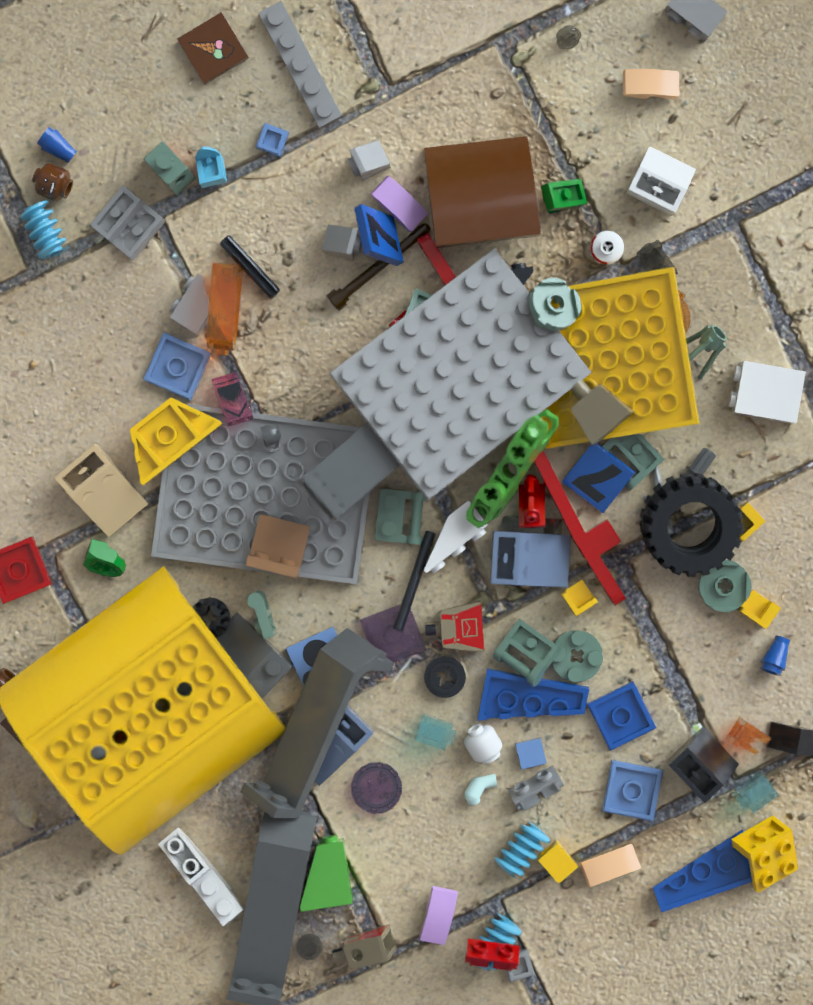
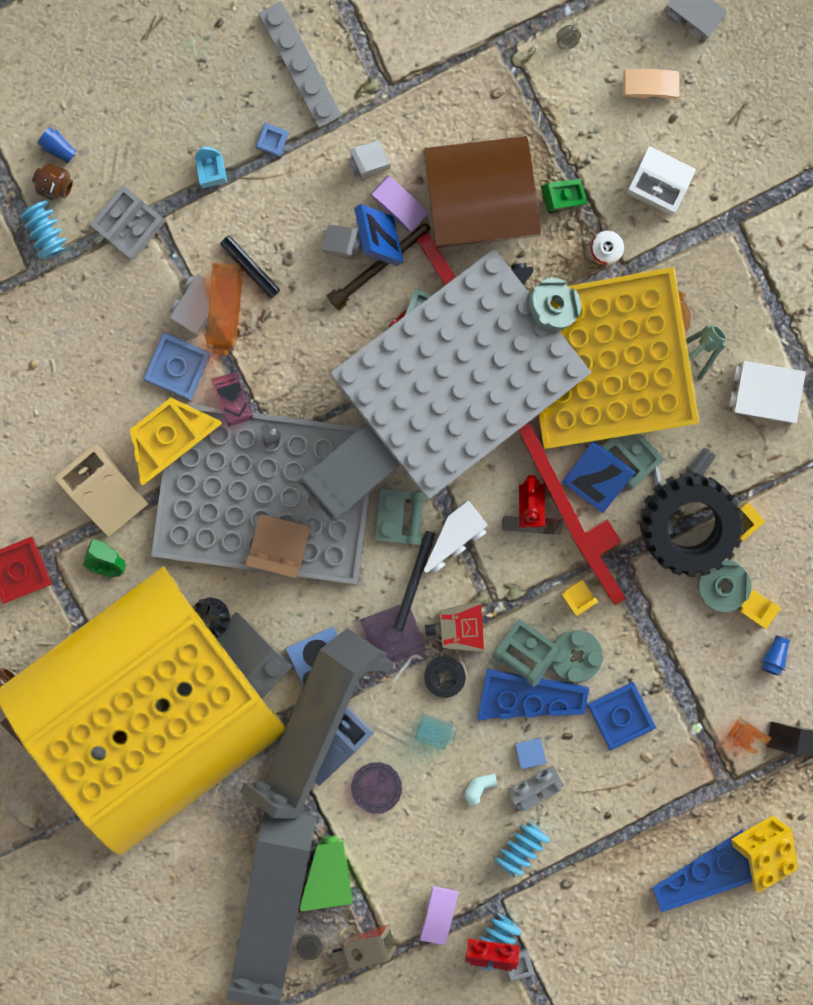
sand green torso [143,141,196,196] -> none
white slope [158,828,245,926] -> none
reddish brown tile [177,12,249,85] -> none
sand green plate [247,591,277,639] -> none
white head [464,724,502,764] -> none
bright green piece [466,409,559,528] -> none
sand blue slope [490,531,571,587] -> none
yellow panel [537,840,578,883] -> none
dark tan torso [570,380,634,445] -> none
light nougat slope [580,844,641,888] -> none
medium blue tile [602,760,663,821] -> none
clear smoke bracket [636,240,678,275] -> none
black slope [666,726,739,803] -> none
clear light blue brick [735,771,779,813] -> none

